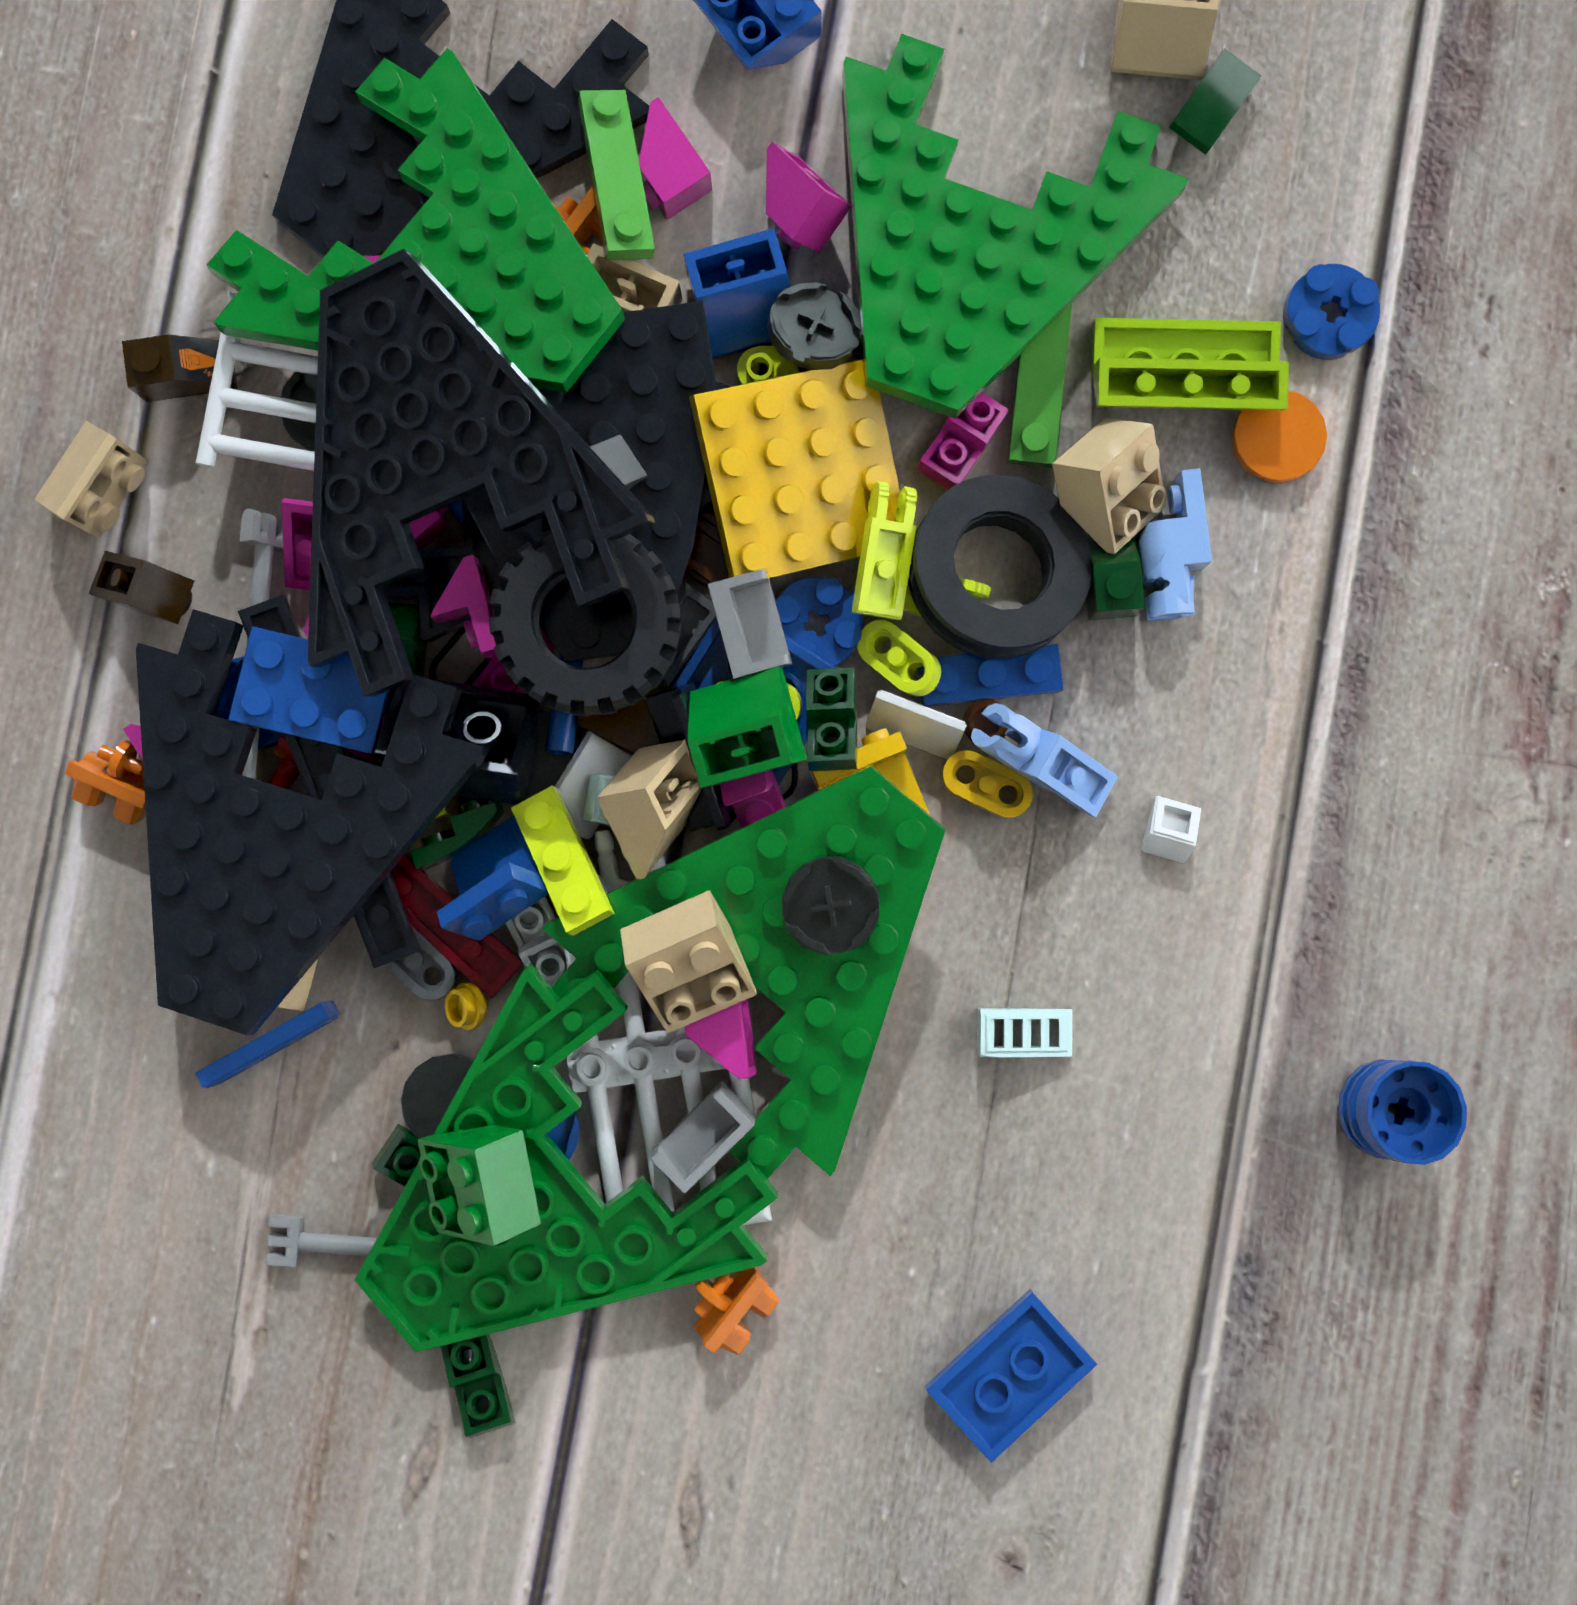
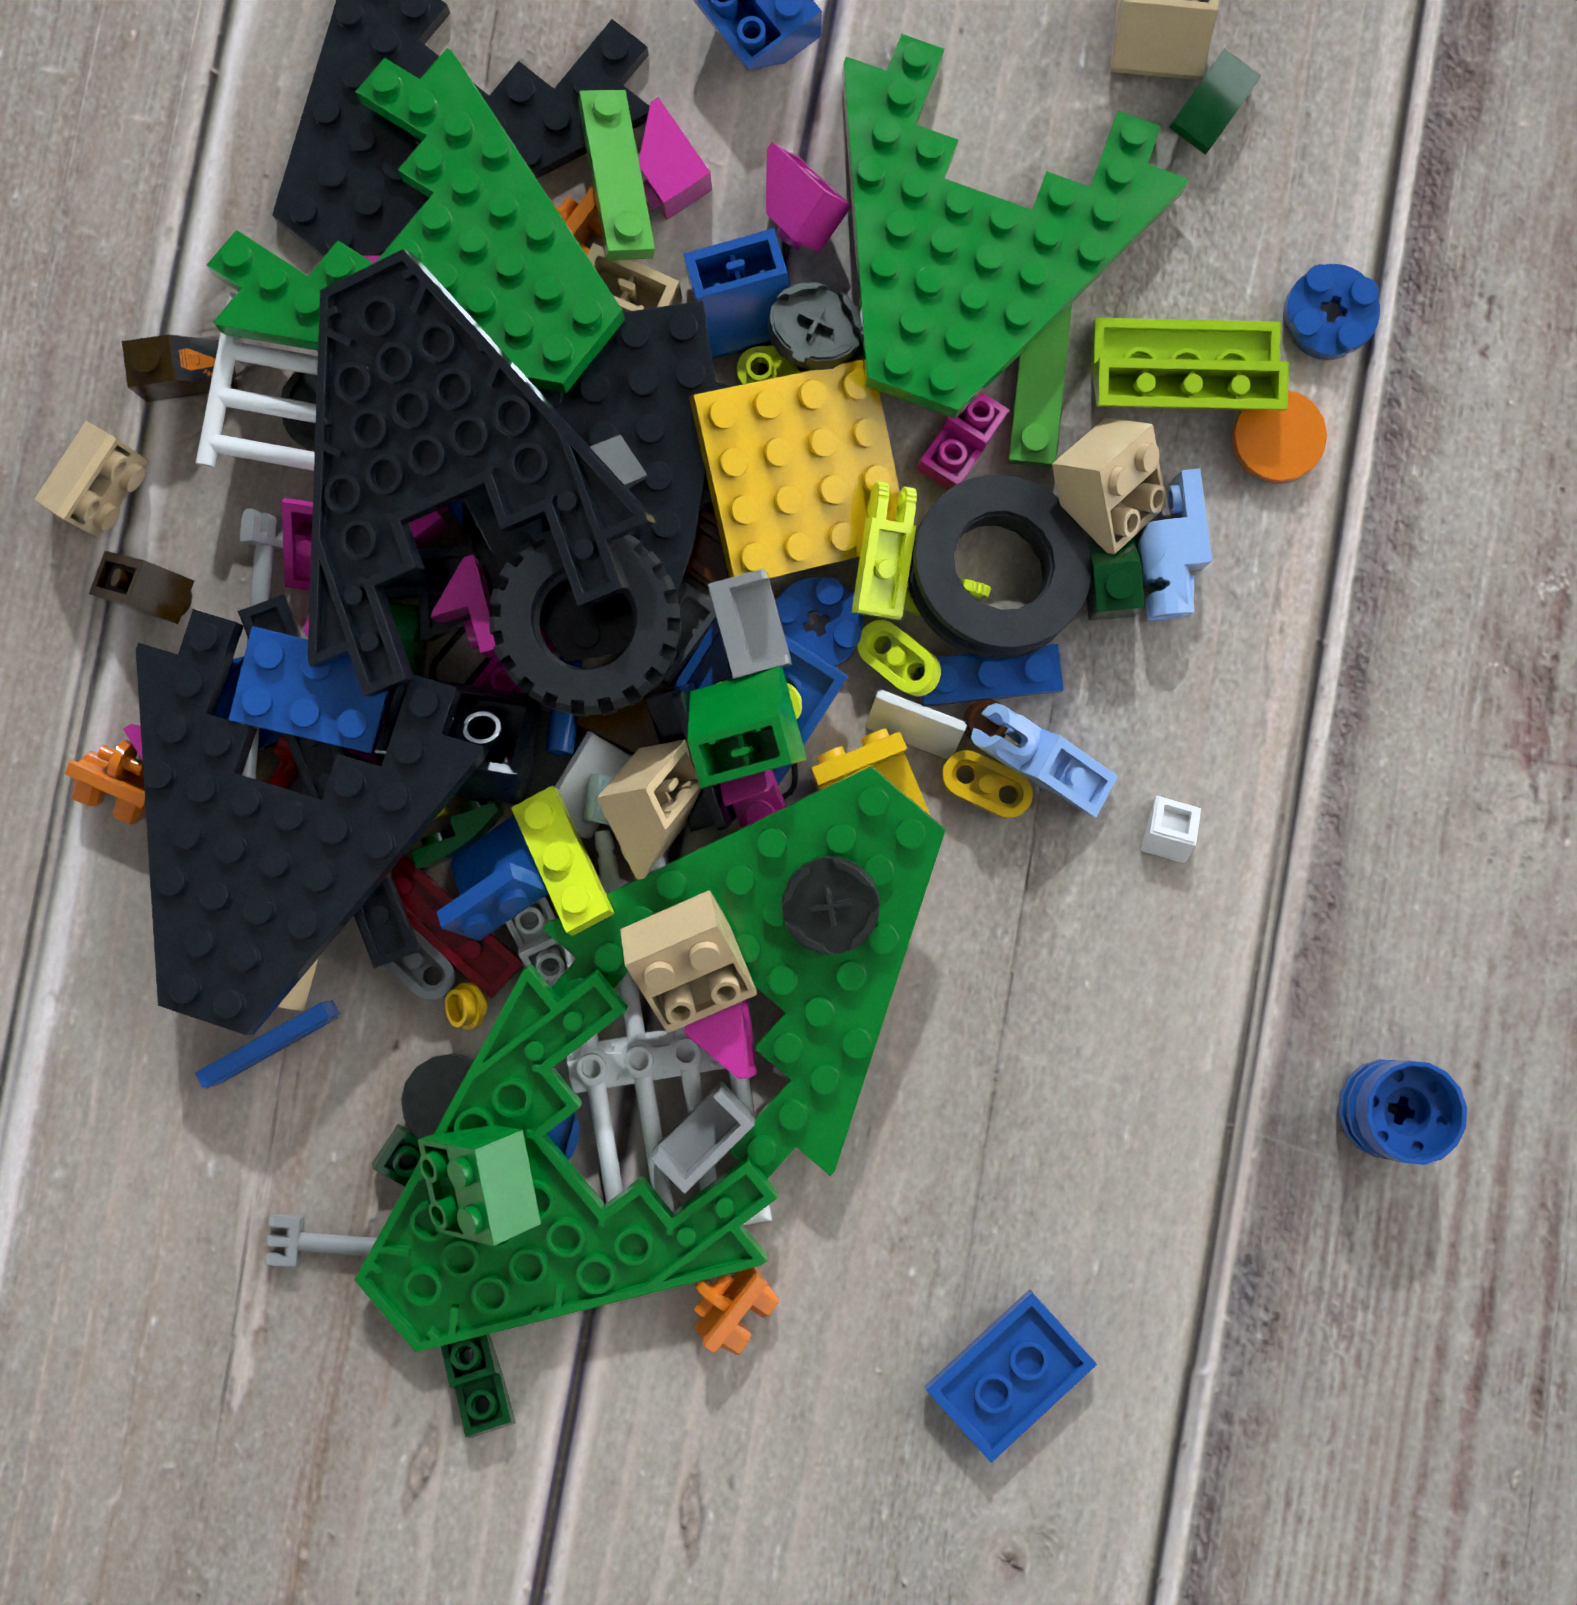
dark green slope [806,667,857,771] -> none
light aqua slope [977,1008,1072,1057] -> none

